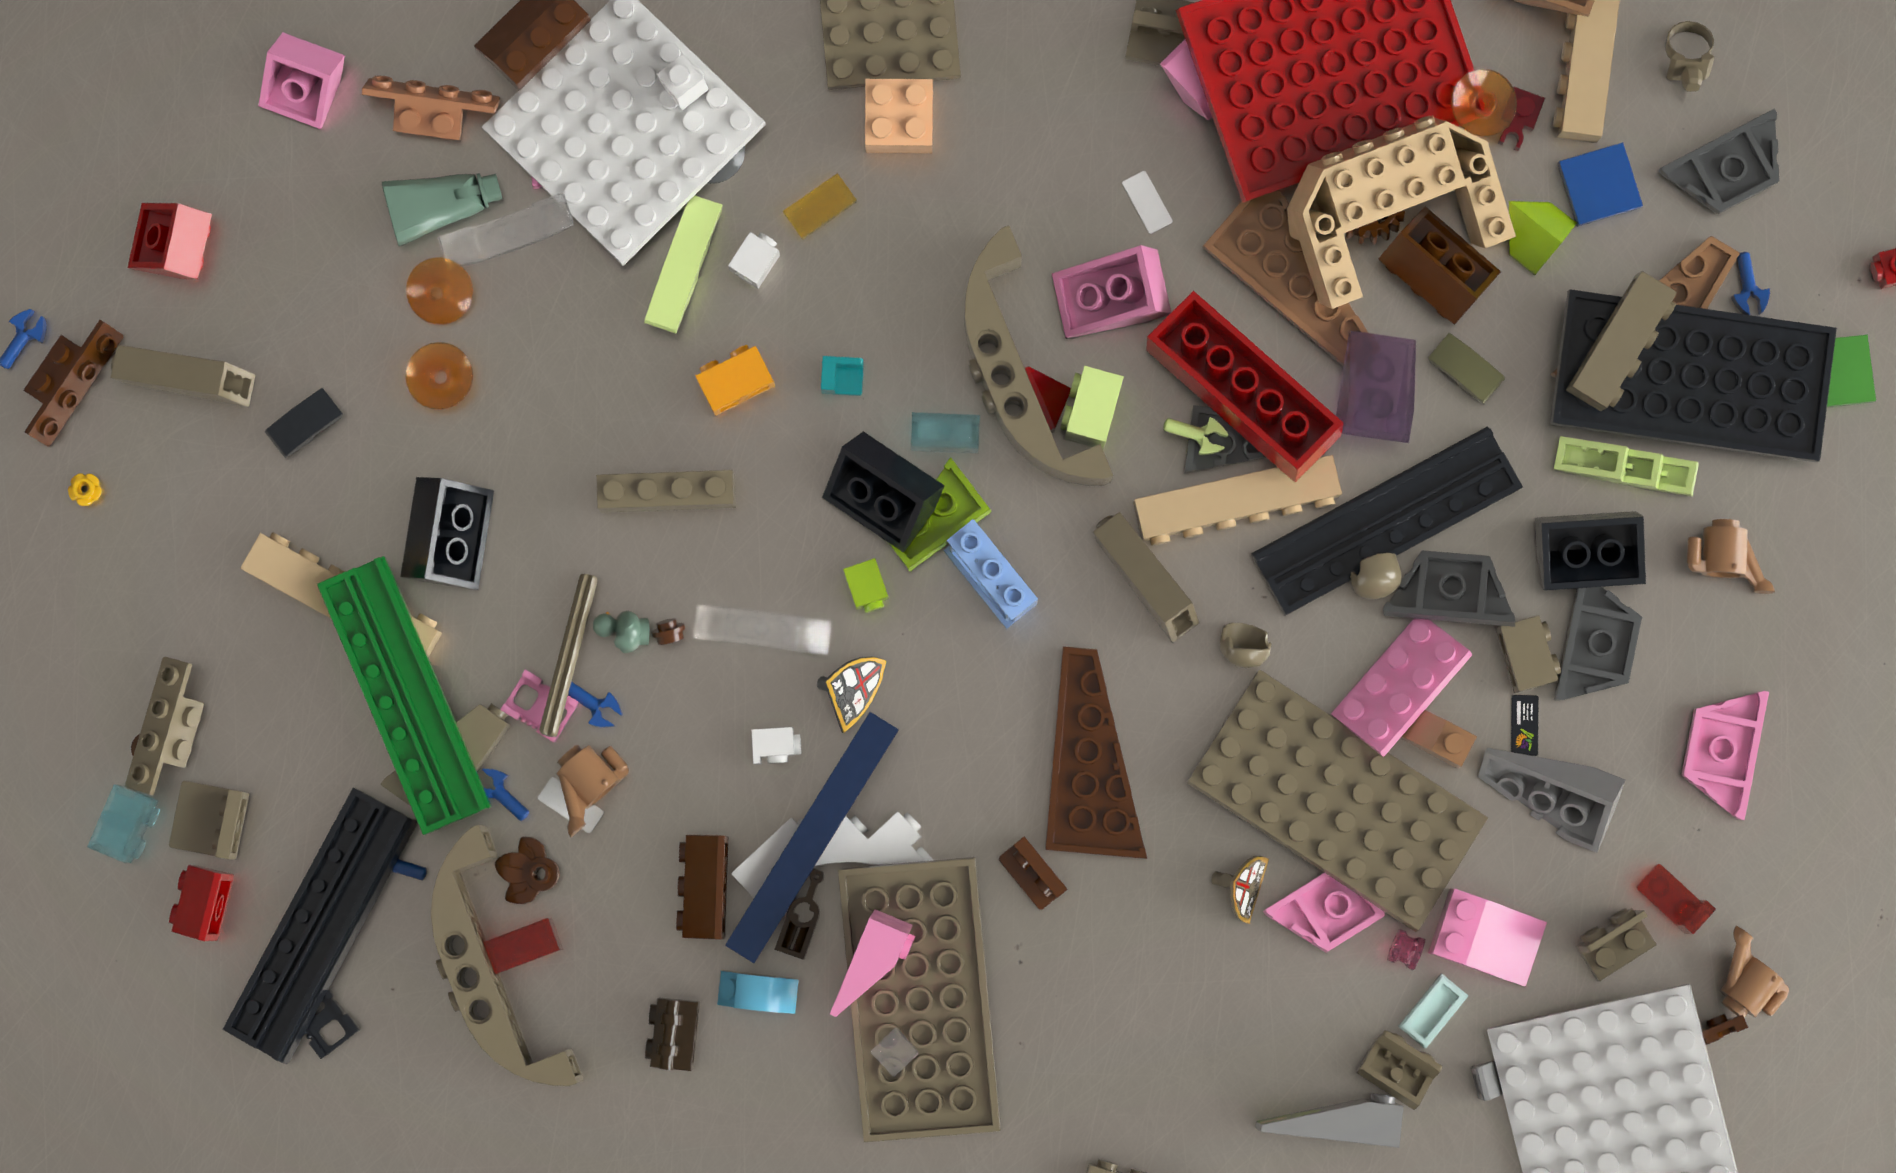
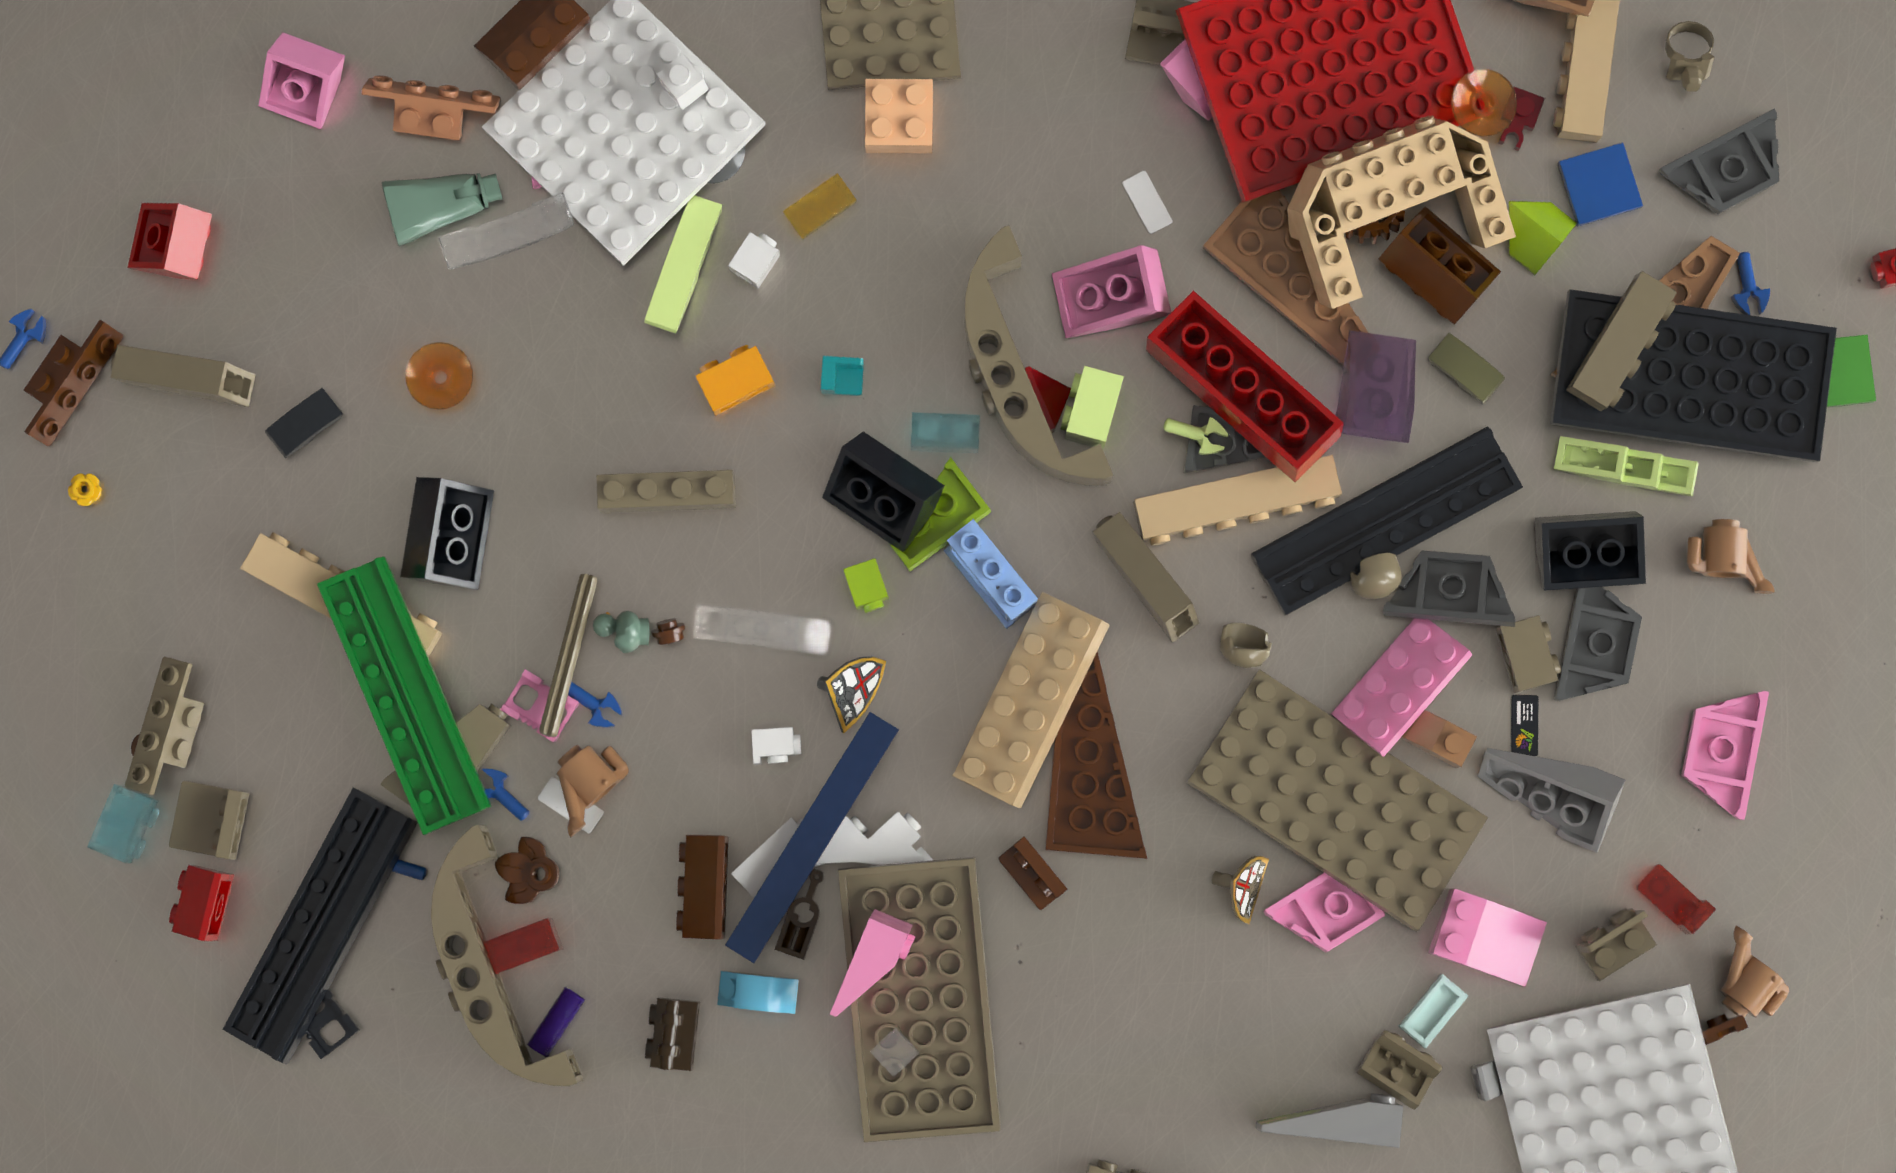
clear orange dish [406,257,473,324] -> none
clear pink wheel [1387,929,1426,970] -> none
none -> dark purple piece [527,987,585,1057]
none -> tan brick [953,592,1110,808]

